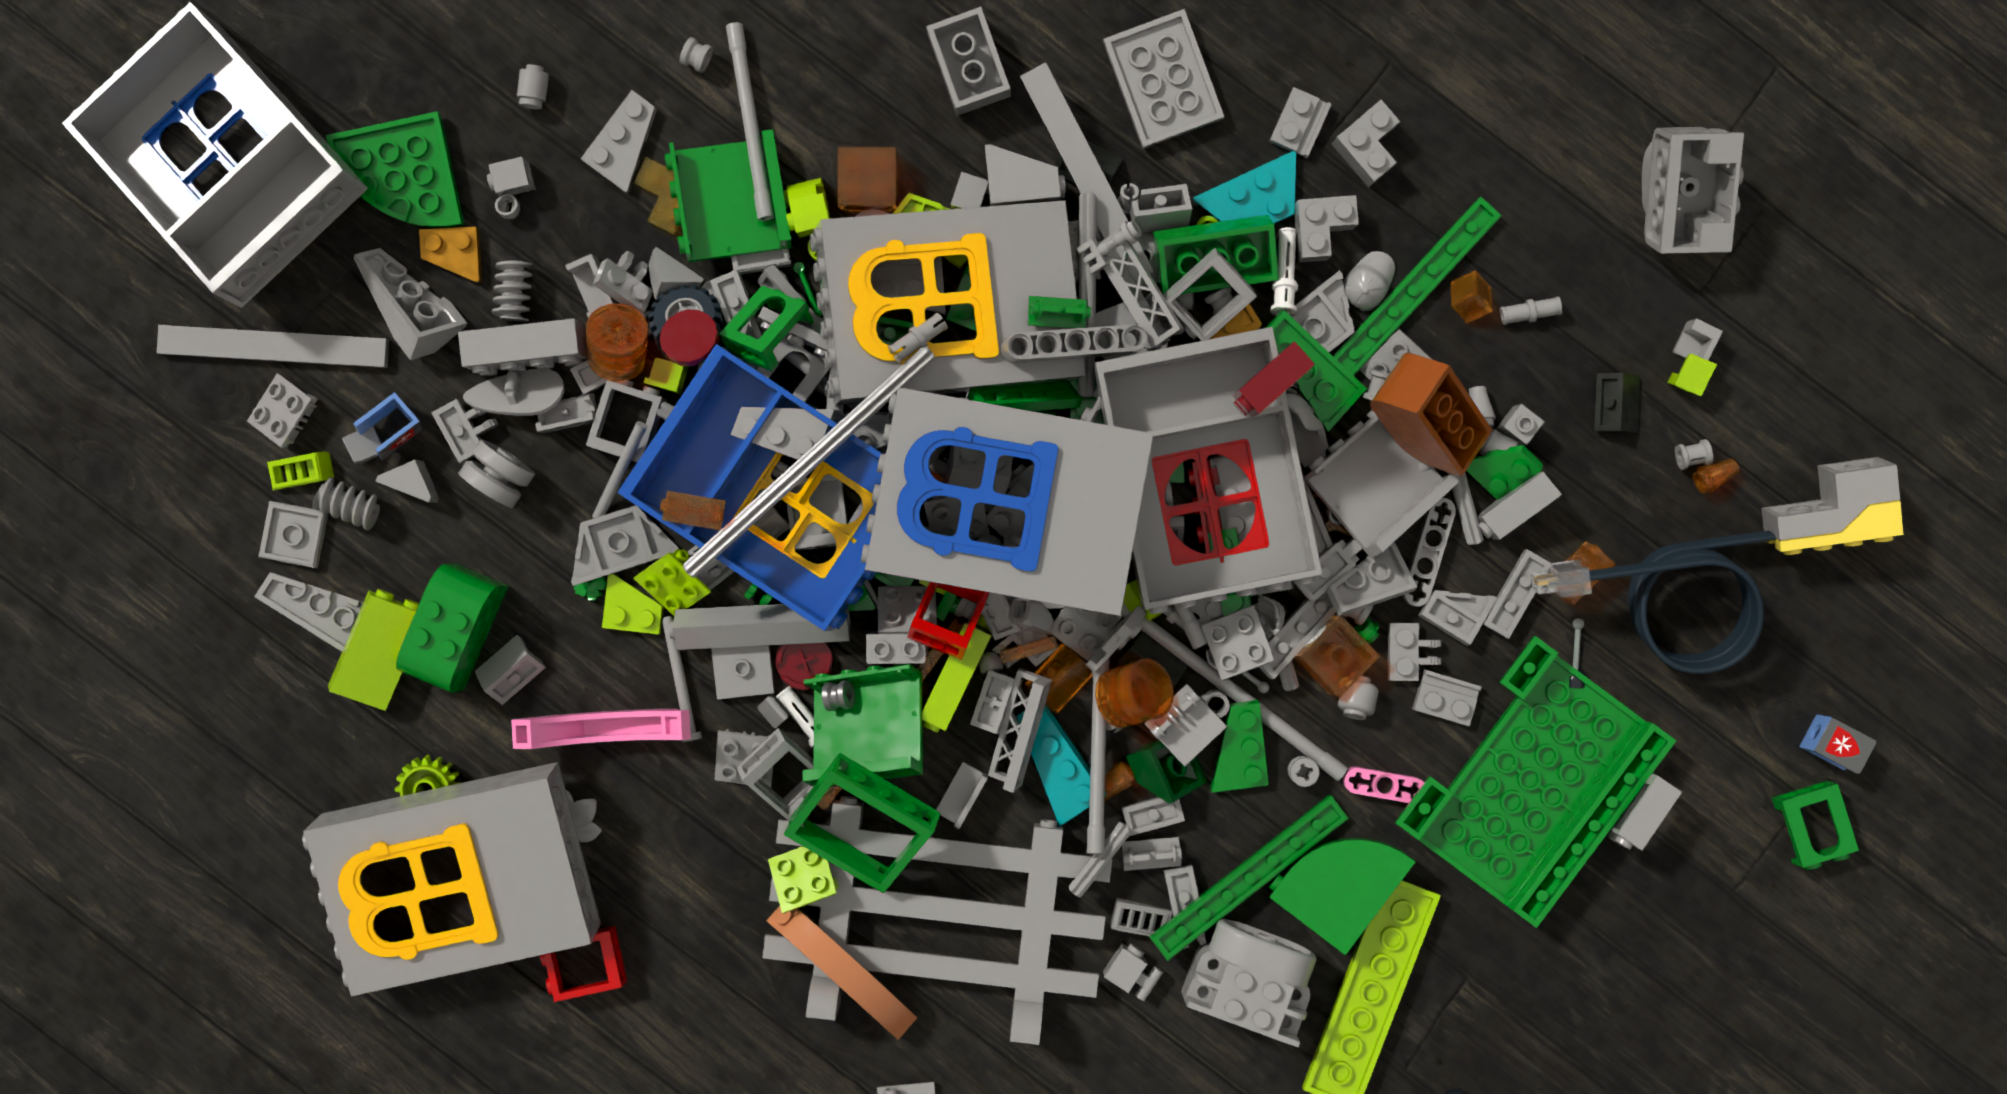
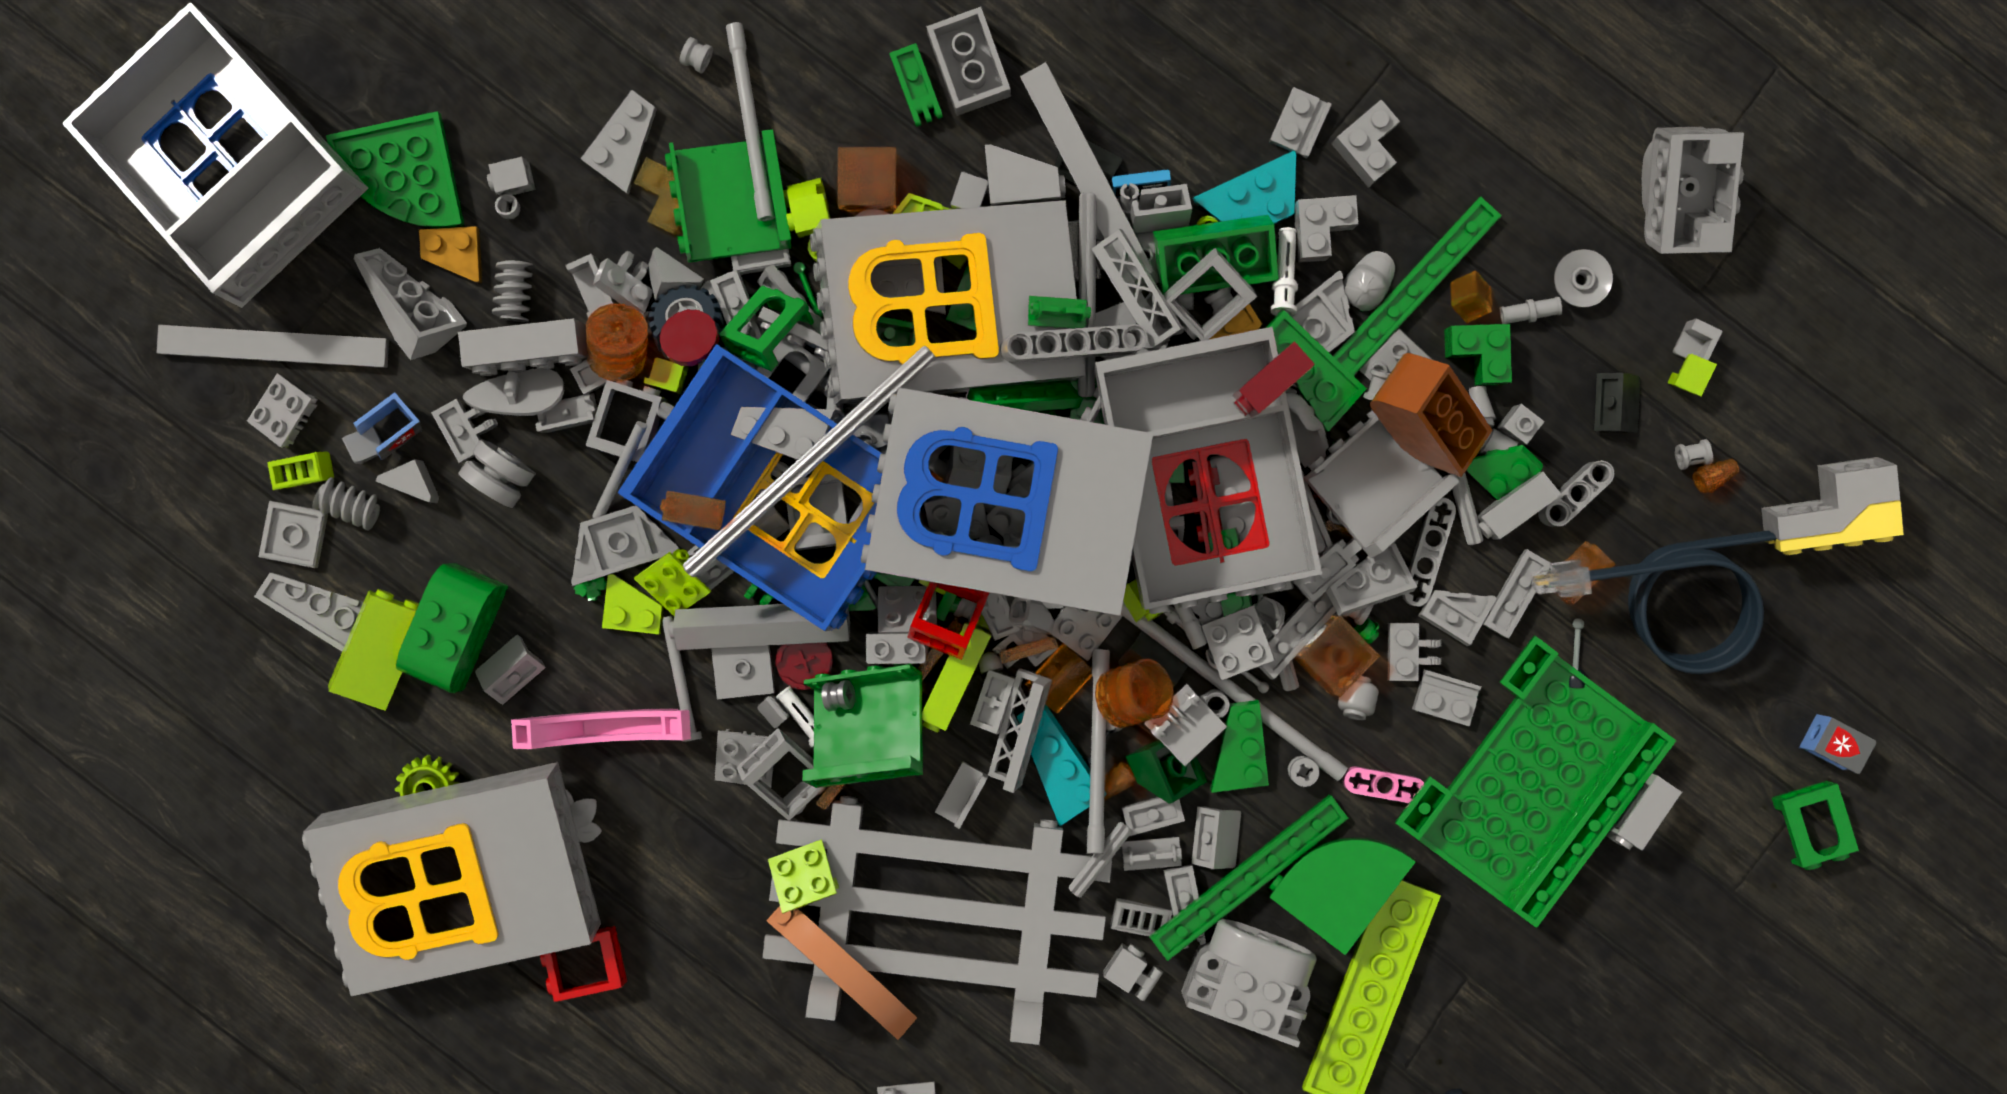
light grey brick [517,64,549,109] -> none
green window [783,752,941,893] -> none
light grey pin [888,313,948,362] -> none
light grey hinge [1077,220,1142,275] -> none
light grey wing [1086,605,1147,672] -> none
light grey plate [1103,9,1224,149] -> none
none -> green hinge [889,43,943,127]
none -> dark azure tile [1111,170,1171,197]
none -> light grey panel [1192,806,1241,869]
none -> green brick [1444,324,1512,386]
none -> light grey beam [1538,460,1614,527]
none -> light grey dish [1554,249,1613,307]

